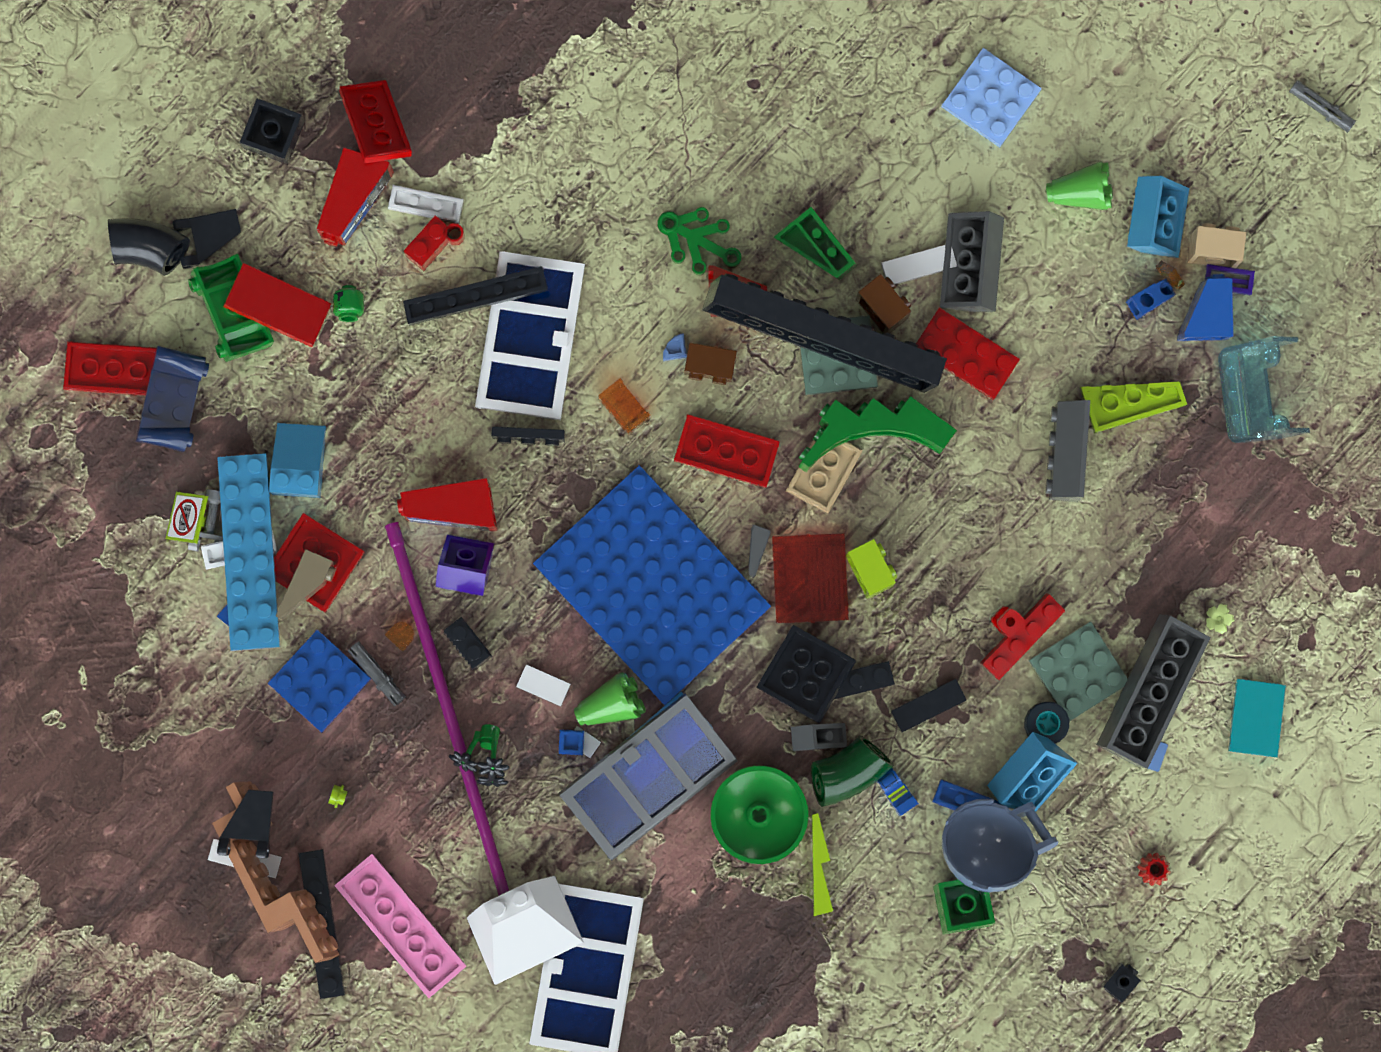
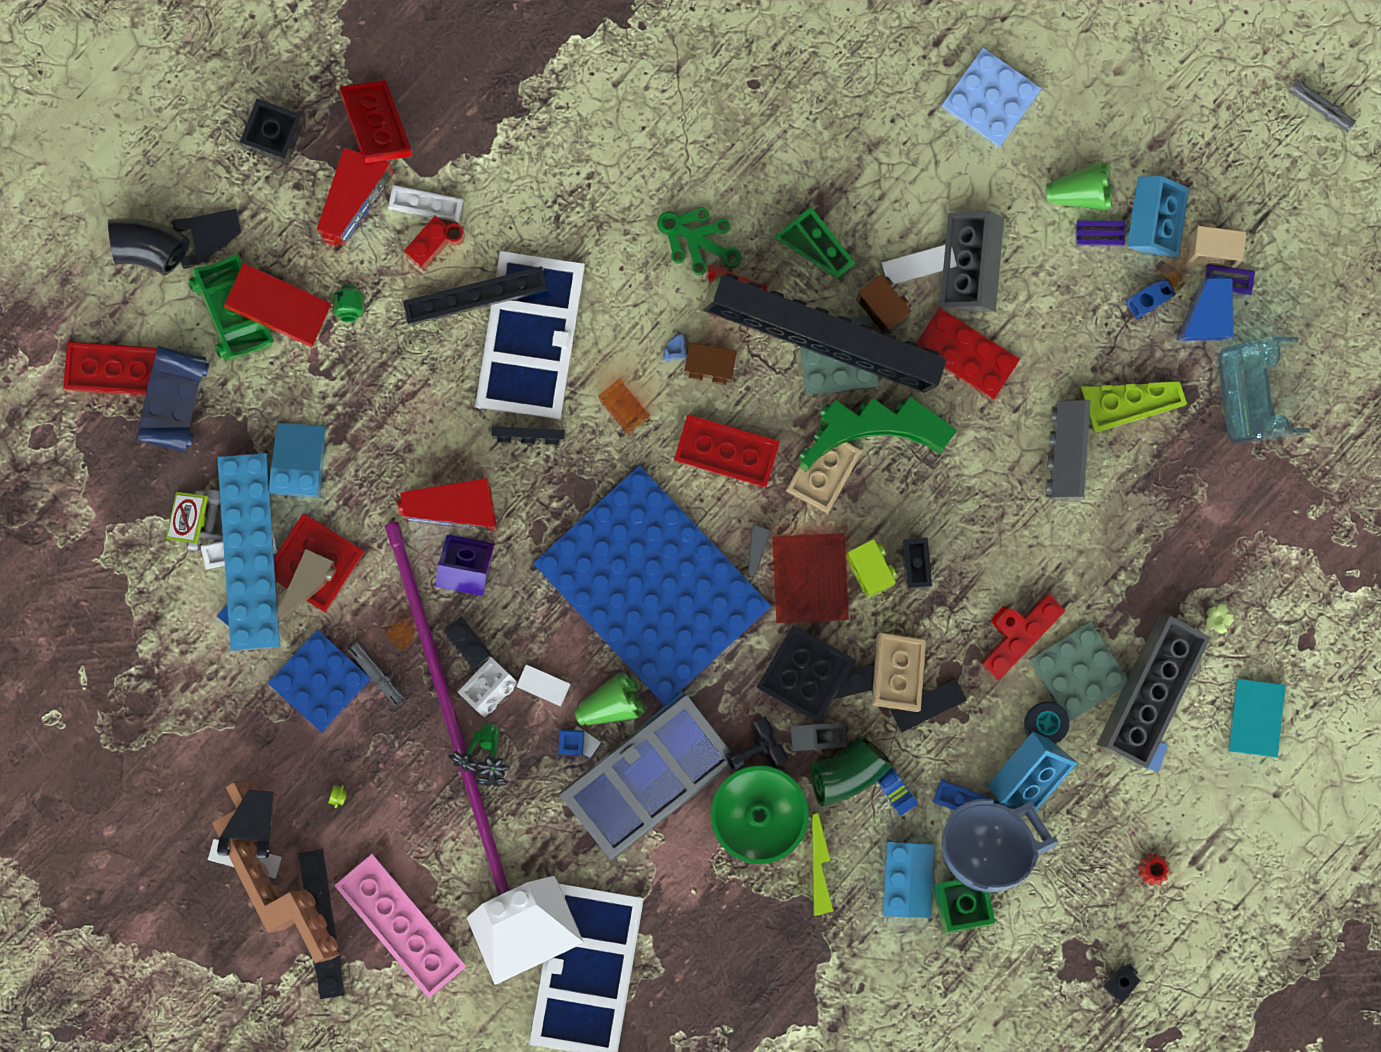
none -> white bracket [458,657,517,717]
none -> black bar [725,716,788,771]
none -> tan tile [872,633,926,712]
none -> dark azure slope [882,842,935,918]
none -> black brick [902,538,932,590]
none -> dark purple tile [1076,220,1125,246]

